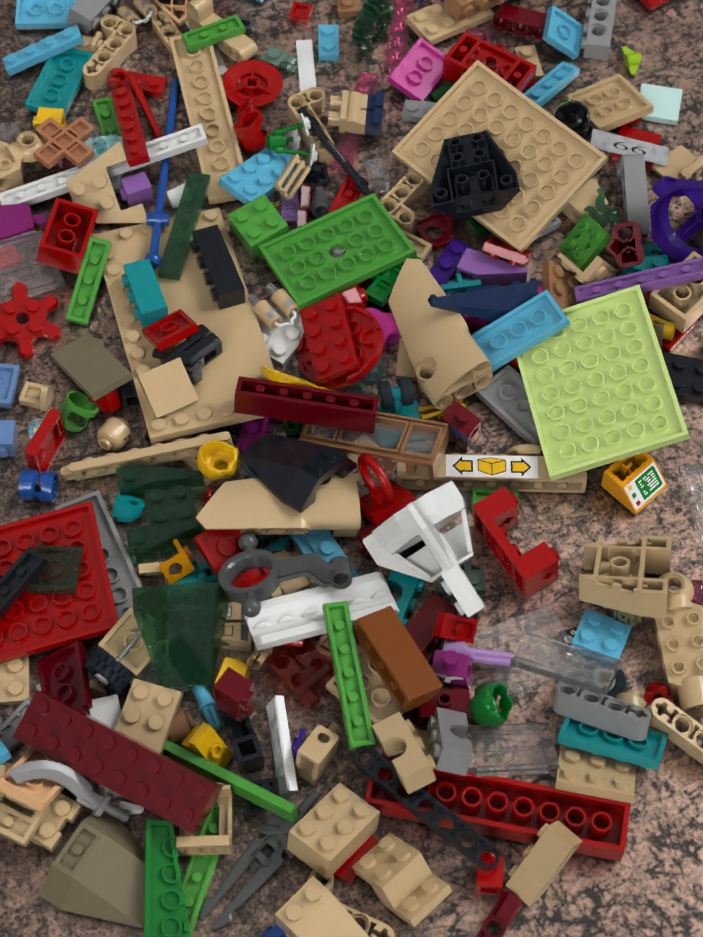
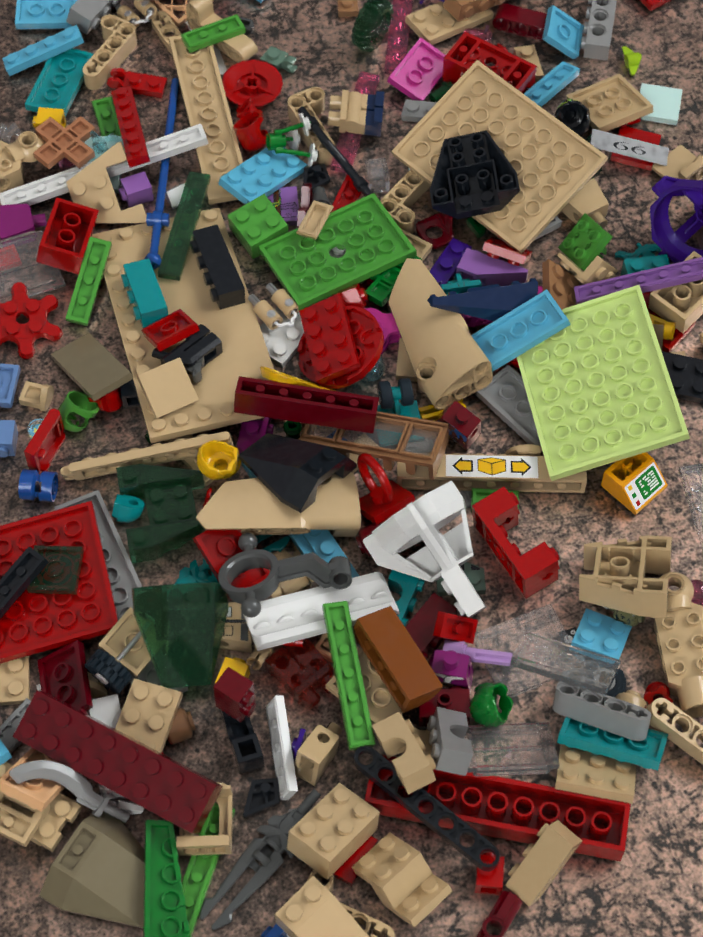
tan bracket [73,31,105,53] -> none
tan head [97,417,132,451] -> none
red bar [127,72,163,139] -> none
tan tile [138,561,172,589] -> none
light orange bracket [159,538,196,585] -> none
bright green tile [162,740,298,823] -> none
yellow brick [181,722,234,768] -> none
medium azure axle [192,683,223,731] -> none
tan tile [273,154,311,200] -> none
red tile [288,1,313,25] -> none
white sticker [296,39,316,92] -> none
medium azure plate [318,24,339,61] -> none
clear green piece [584,188,620,228] -> none
dark red piece [606,221,644,268] -> none
light grey beam [617,154,650,235] -> none
none -> tan tile [296,200,334,240]

